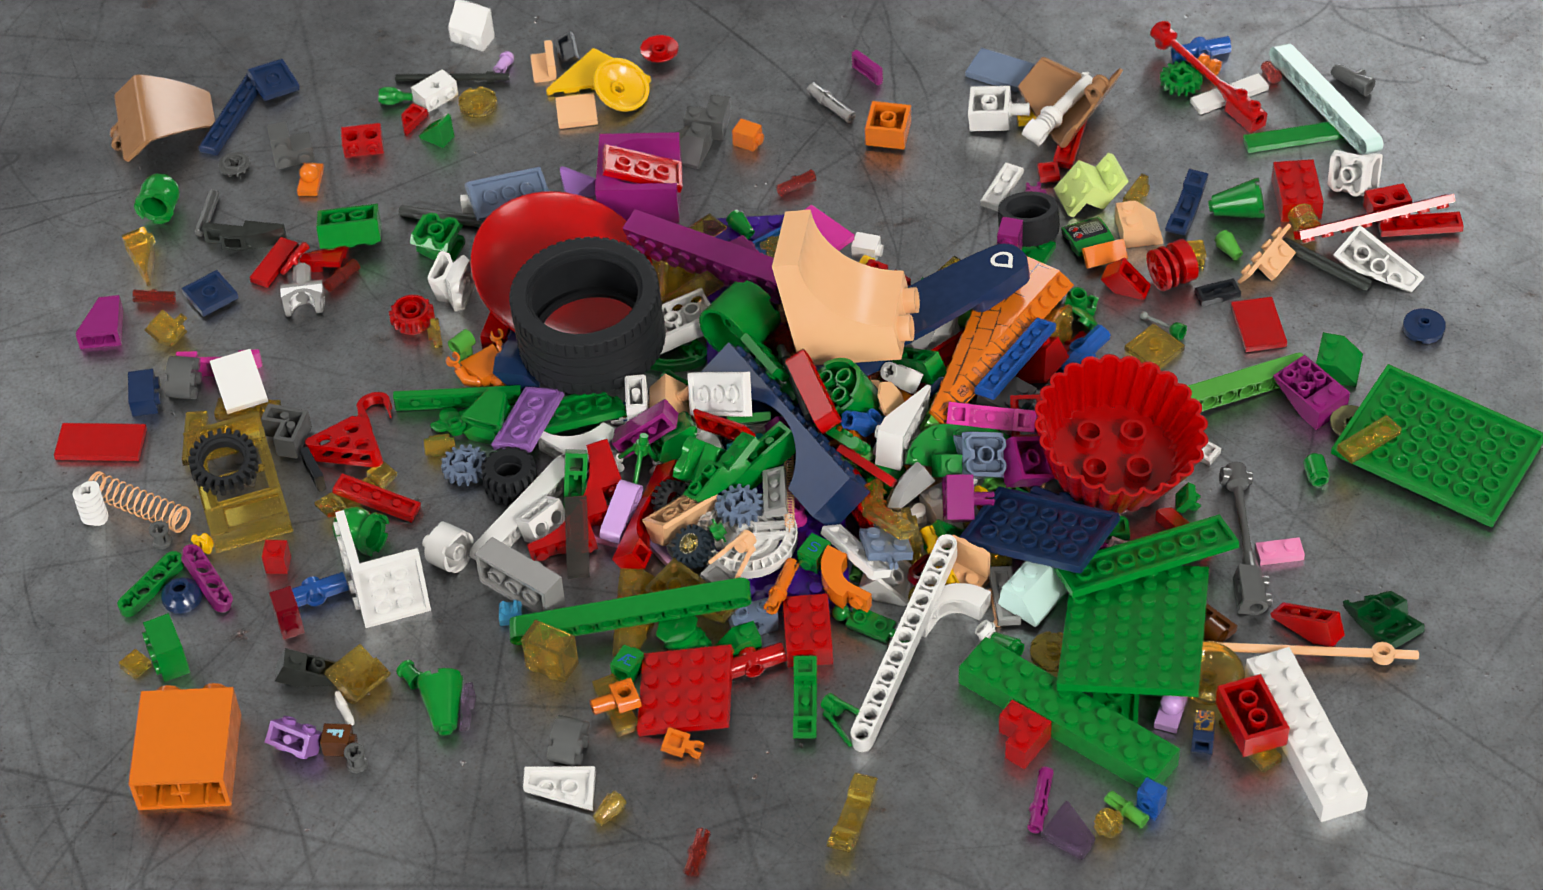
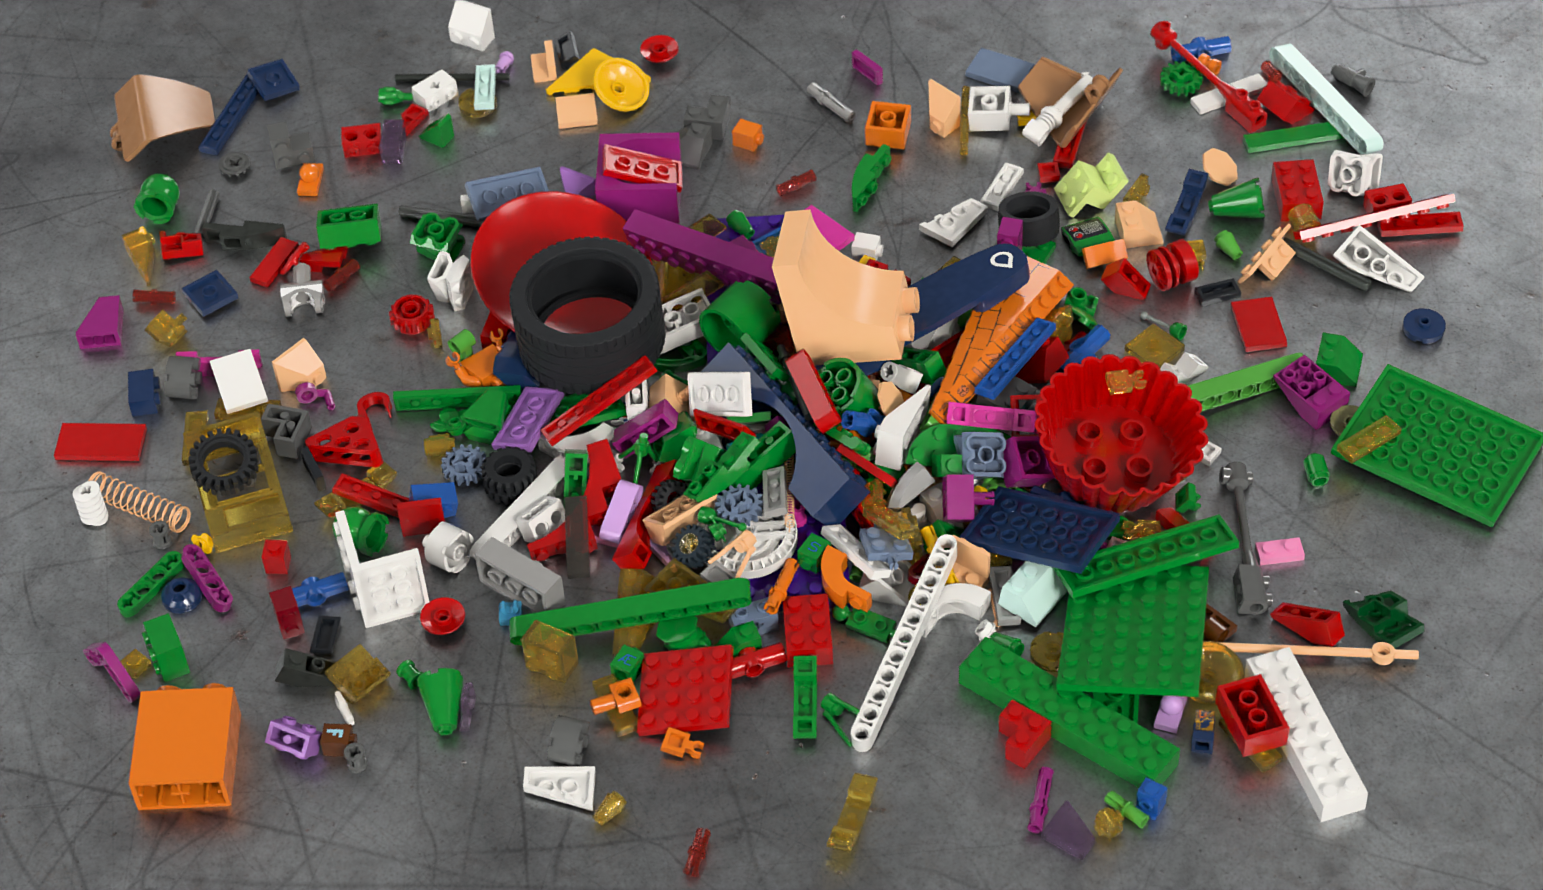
none -> magenta beam [83,642,141,703]
none -> red slope [159,231,203,259]
none -> light nougat slope [272,338,327,392]
none -> magenta plate [295,382,336,410]
none -> black tile [310,616,341,655]
none -> clear purple brick [379,119,407,164]
none -> red tile [397,497,445,537]
none -> blue brick [409,482,458,518]
none -> red dish [420,597,465,635]
none -> light aqua tile [474,64,496,110]
none -> red tile [540,355,657,446]
none -> green hinge [698,506,747,531]
none -> green slope [852,144,892,212]
none -> white wing [919,198,988,247]
none -> light nougat slope [929,79,960,138]
none -> clear yellow piece [960,86,970,156]
none -> clear yellow plate [1105,369,1147,395]
none -> clear yellow plate [1121,519,1161,539]
none -> white slope [1160,352,1209,384]
none -> light nougat piece [1202,148,1238,186]
none -> red slope [1256,80,1315,124]

